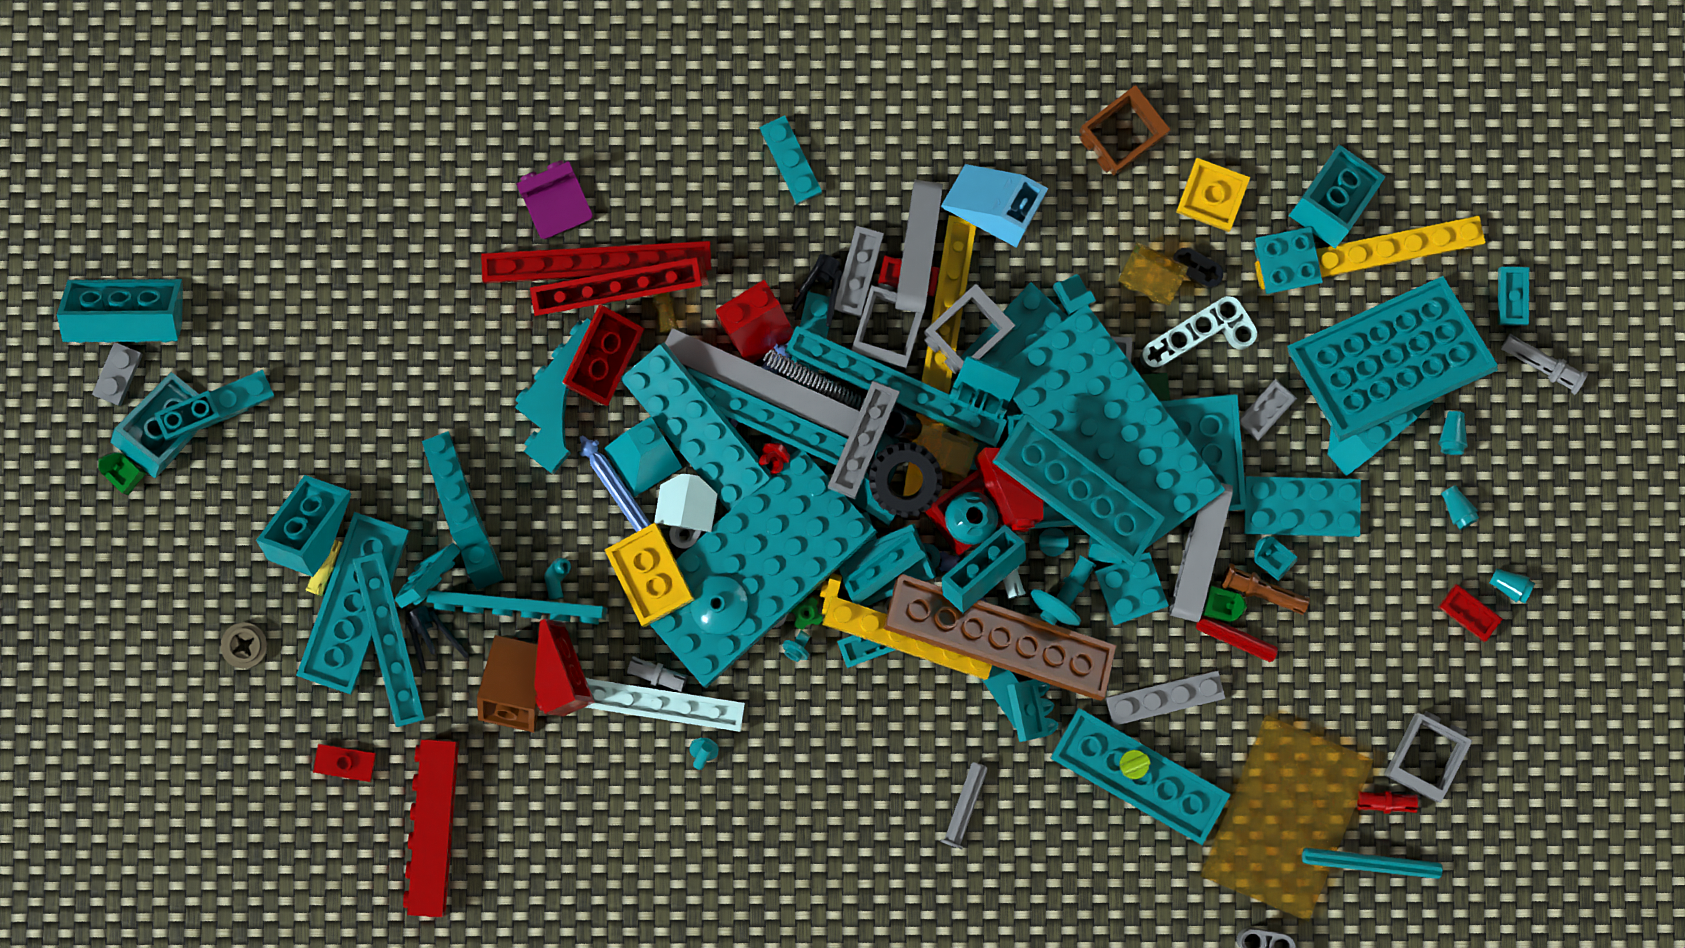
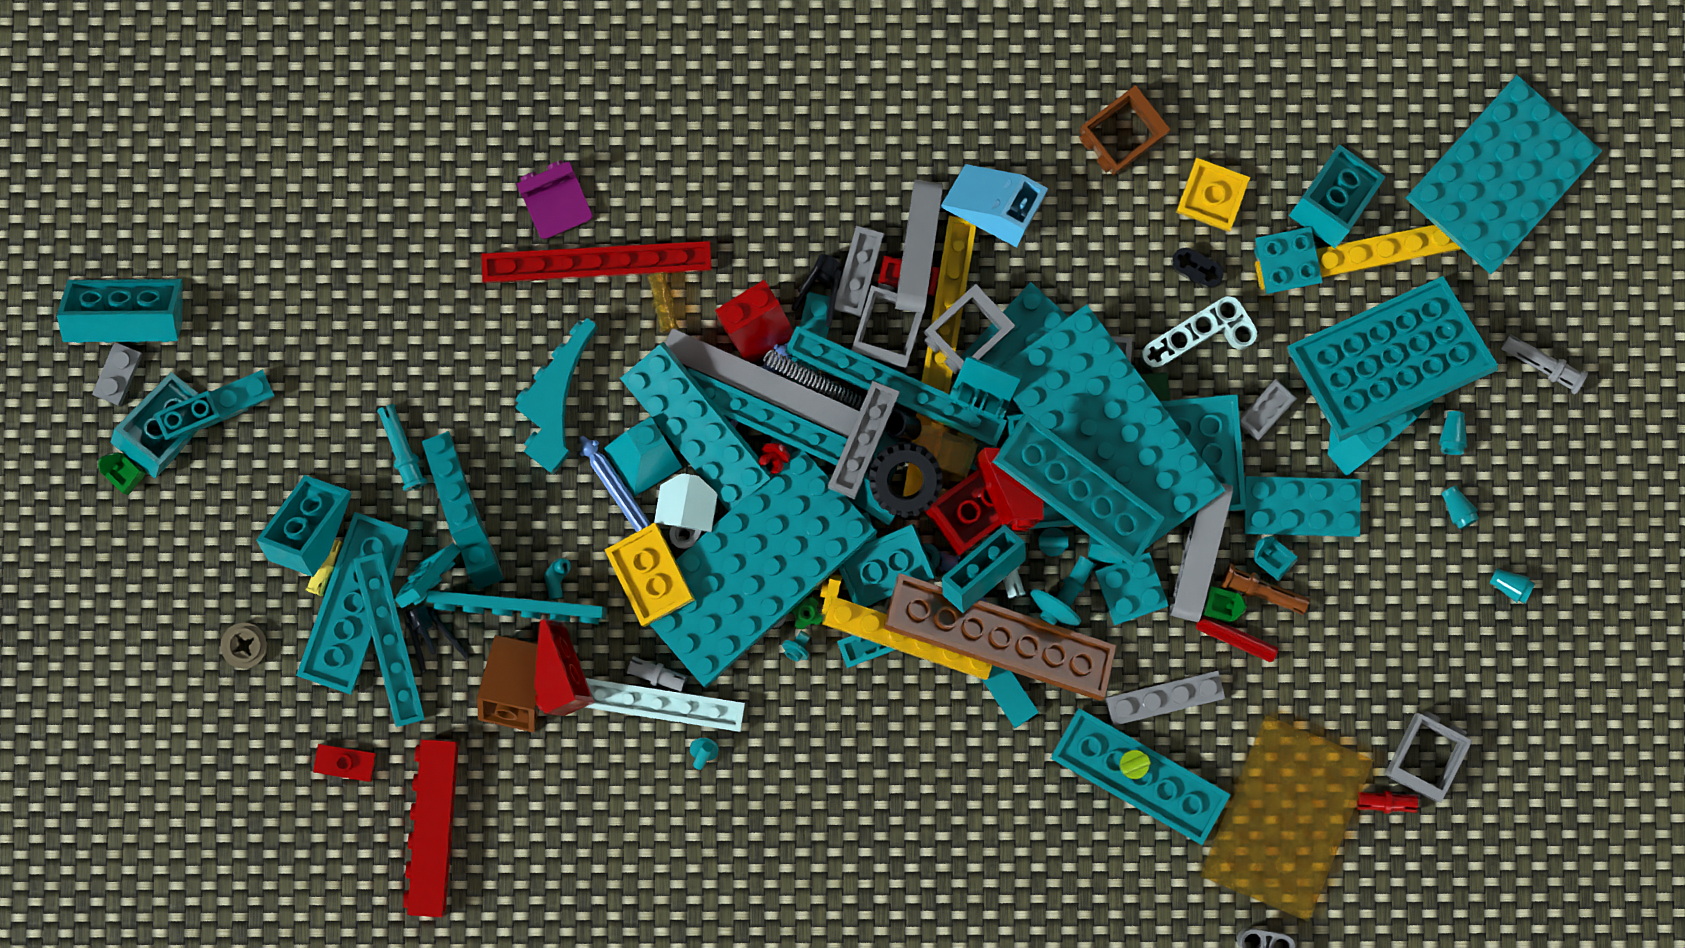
red brick [530,256,709,316] -> none
red slope [562,304,645,406] -> none
teal dish [691,576,748,634] -> none
teal plate [759,115,822,205] -> none
teal plate [843,530,926,604] -> none
light grey axle [940,762,988,849] -> none
teal piece [945,492,998,545] -> none
teal plate [1007,679,1059,742] -> none
teal panel [1053,274,1096,317] -> none
clear yellow brick [1118,242,1188,306] -> none
teal axle [1302,848,1443,879] -> none
red plate [1438,584,1503,642] -> none
teal plate [1498,267,1529,326] -> none
none -> teal pin [377,404,428,492]
none -> teal plate [1405,75,1602,275]

